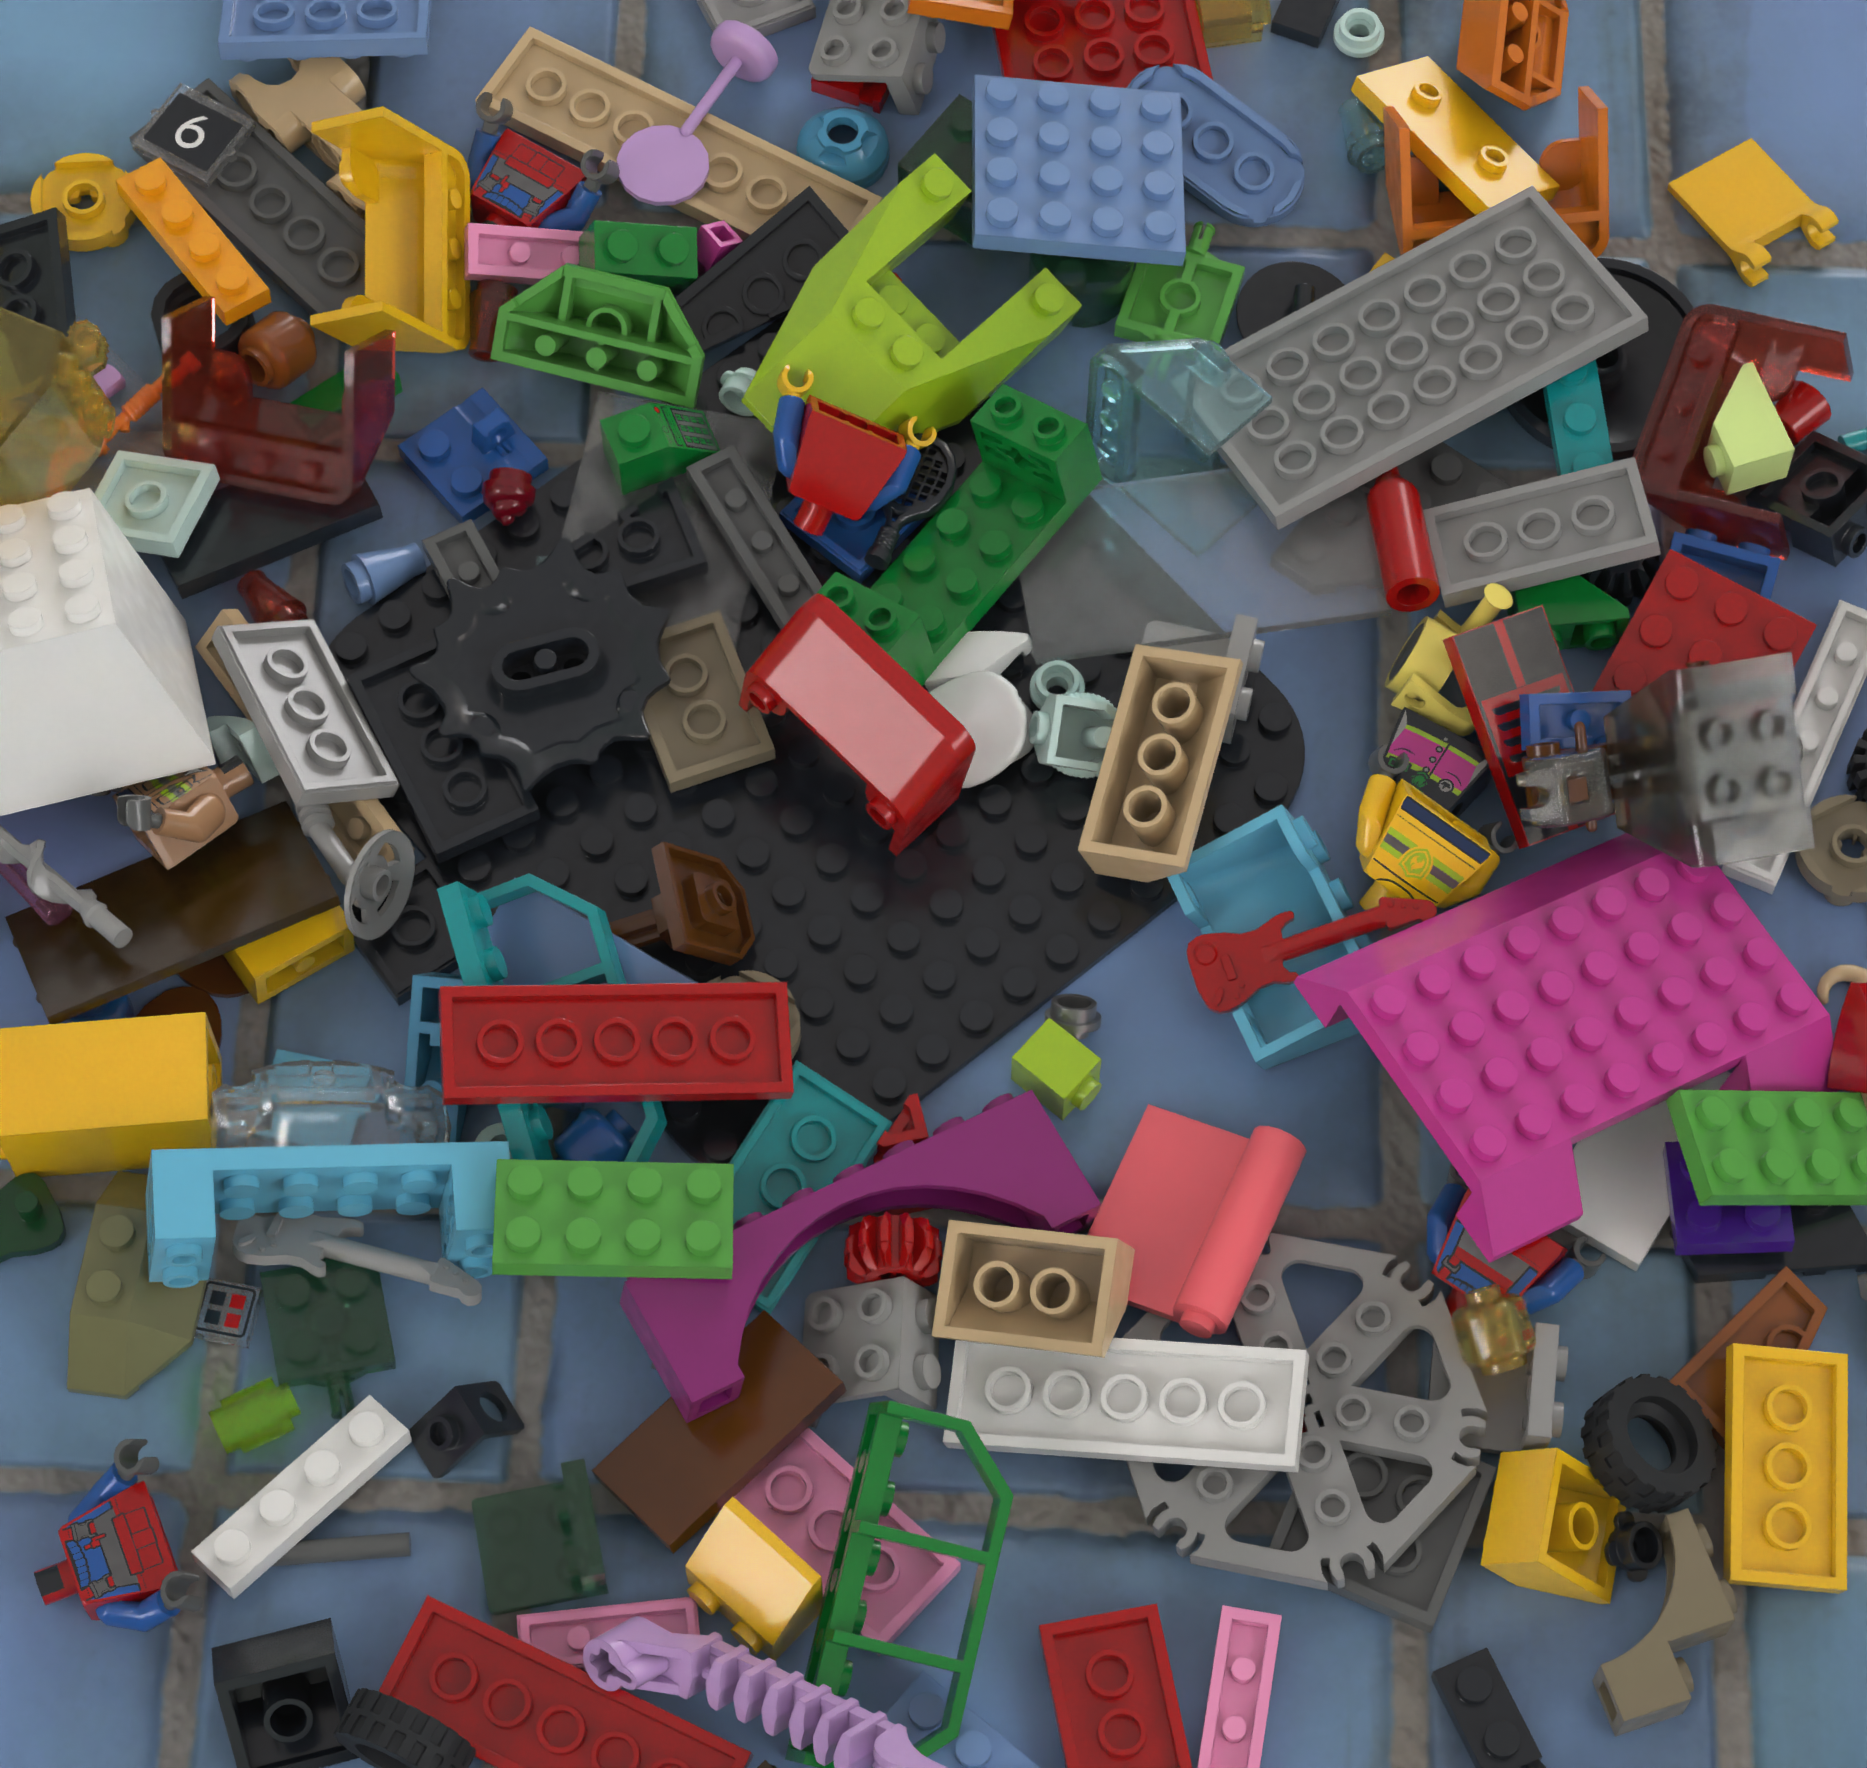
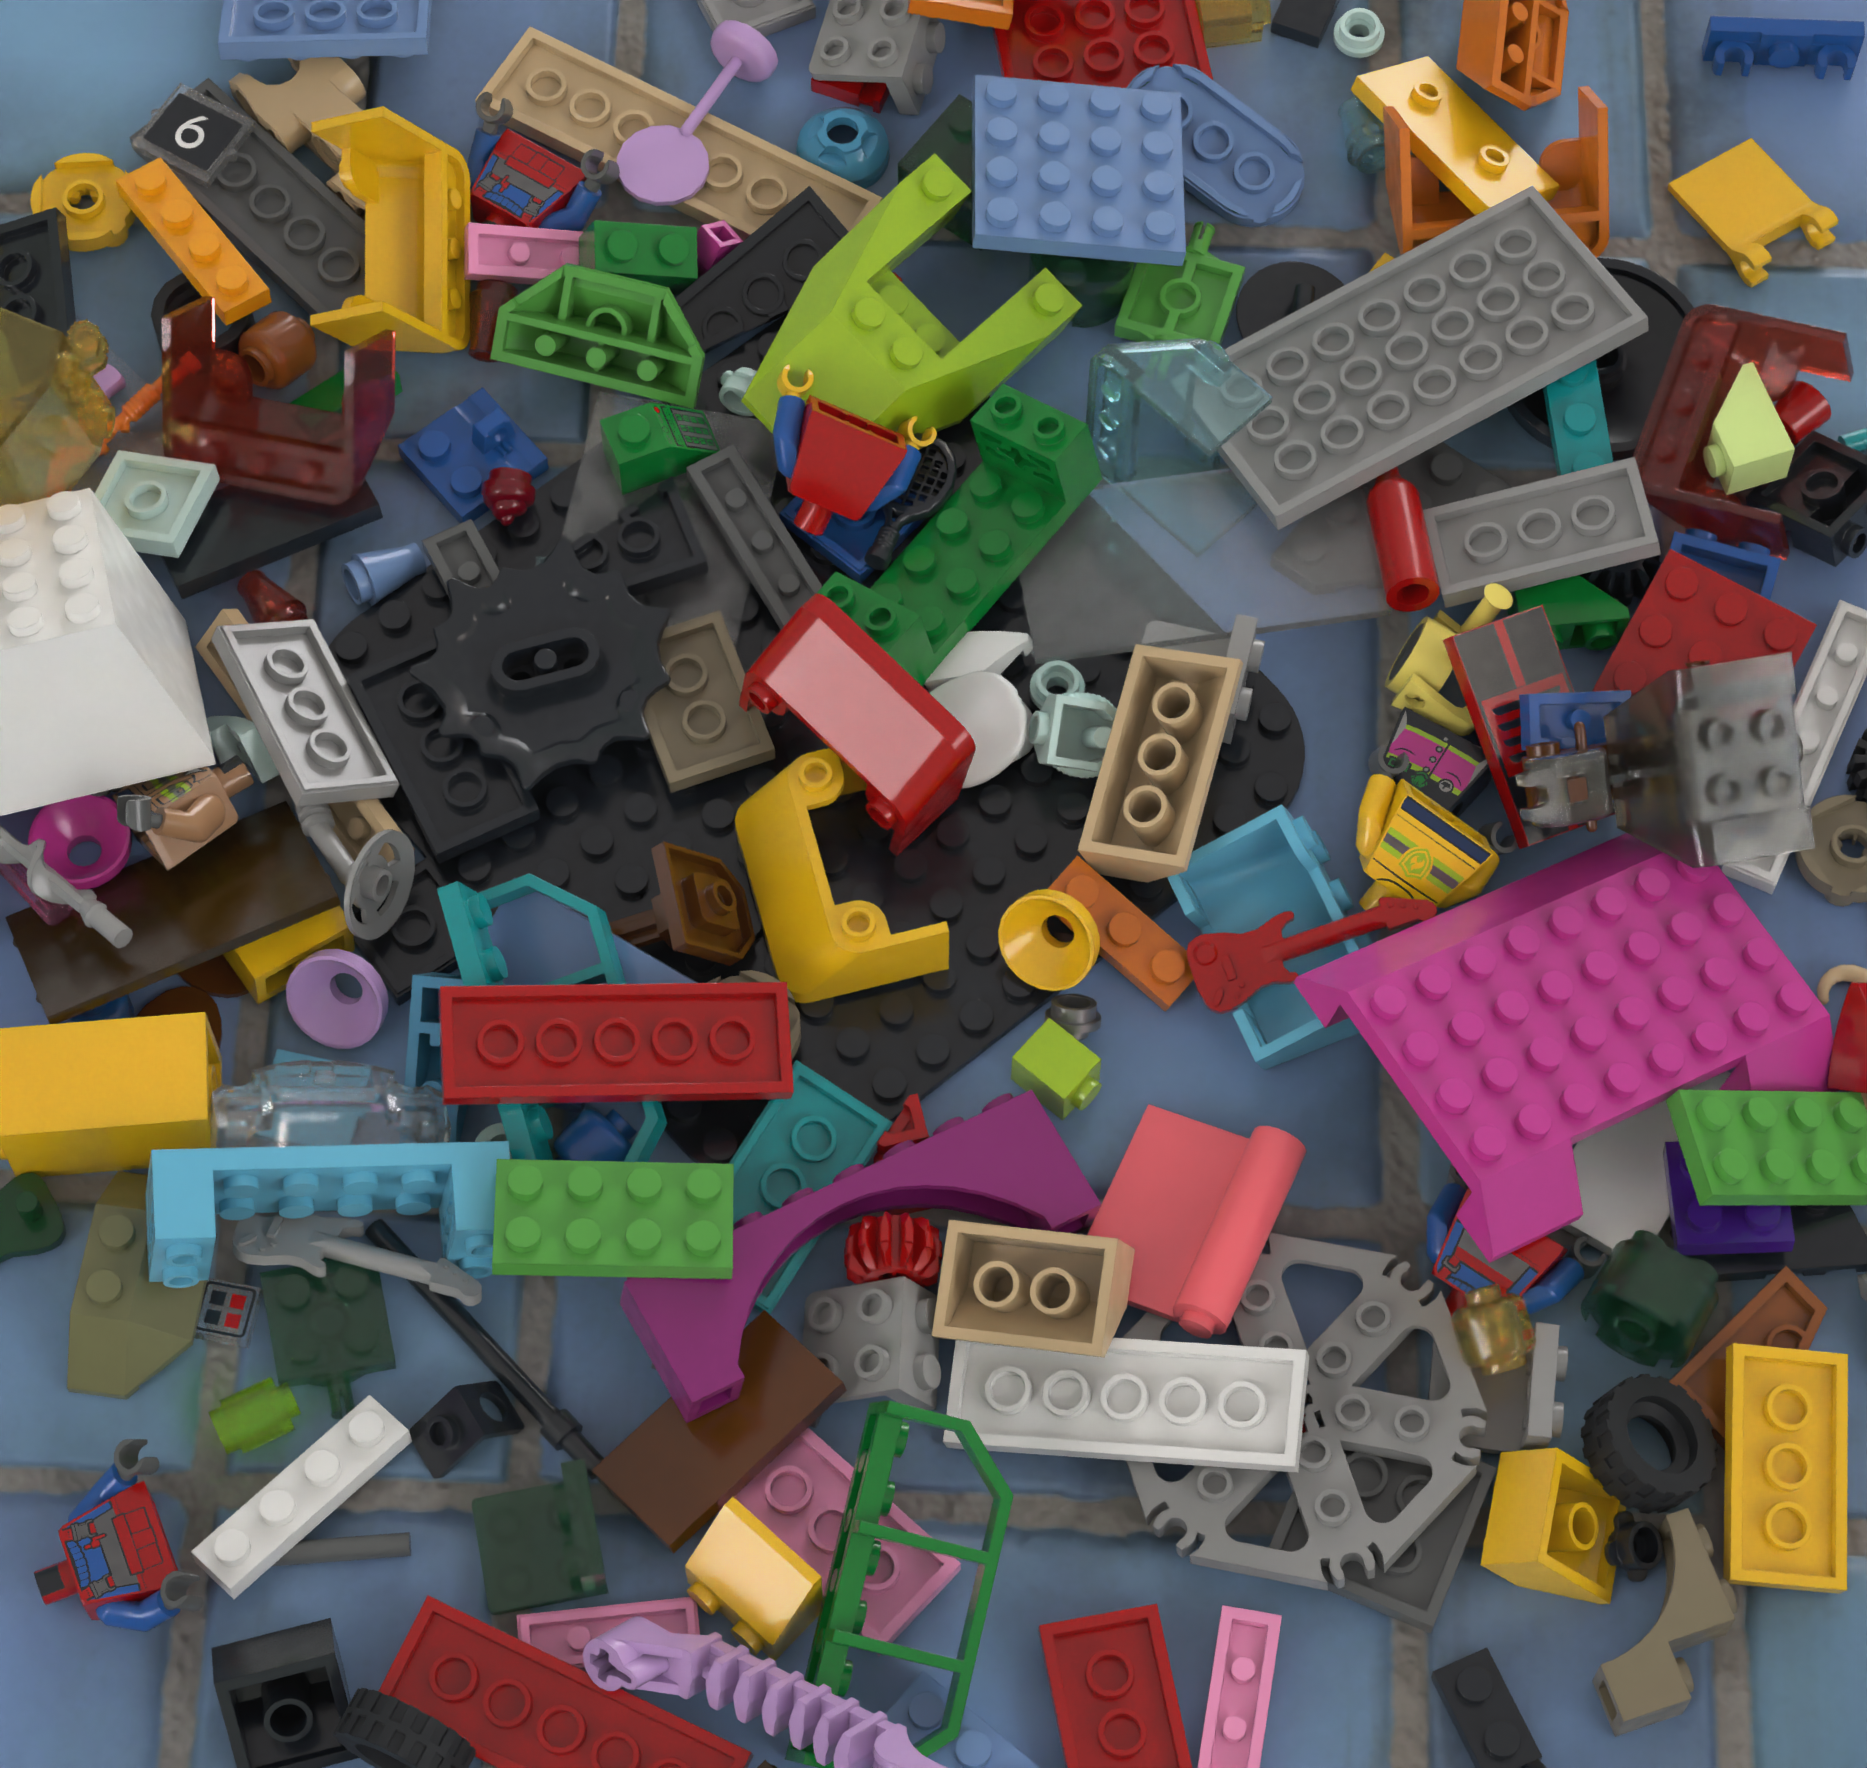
none -> dark pink piece [28,795,132,890]
none -> lavender piece [286,949,389,1049]
none -> black bar [365,1219,604,1480]
none -> yellow windscreen [735,748,949,1003]
none -> yellow piece [998,889,1100,991]
none -> orange plate [1048,855,1194,1012]
none -> clear green brick [1581,1230,1719,1368]
none -> blue plate [1702,16,1865,80]

